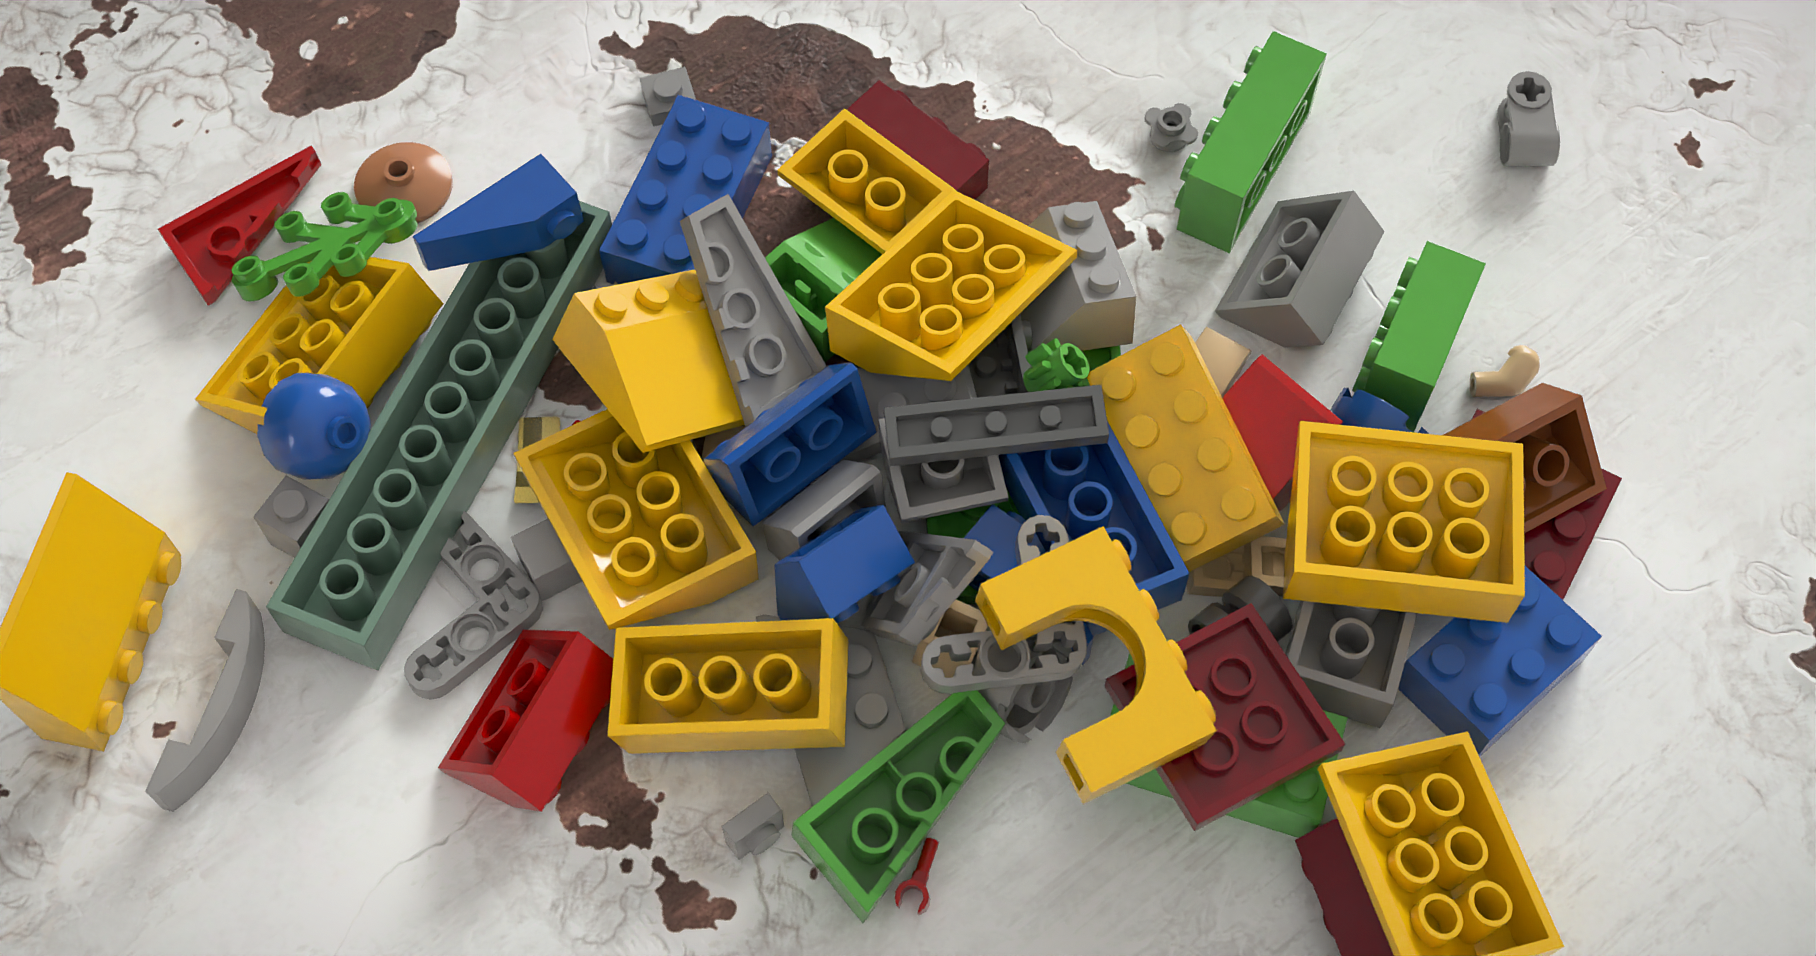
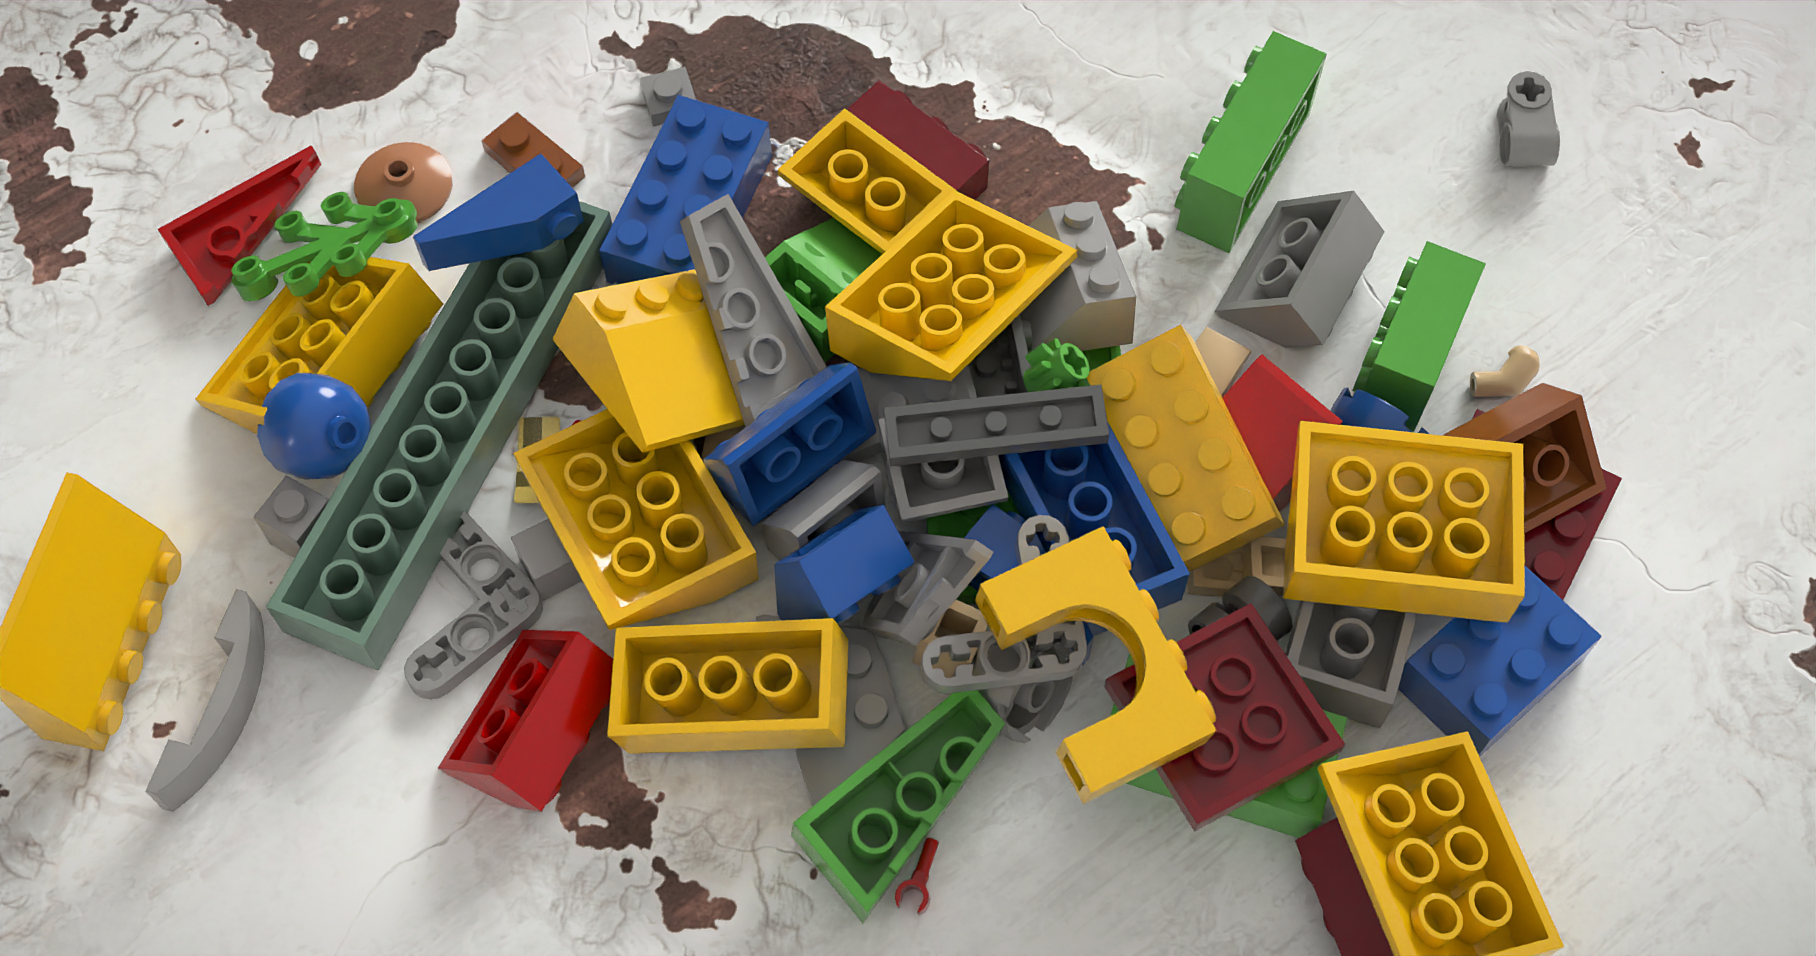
light grey plate [722,793,784,860] -> none
light grey plate [1144,103,1198,152] -> none
none -> dark orange plate [481,112,585,188]

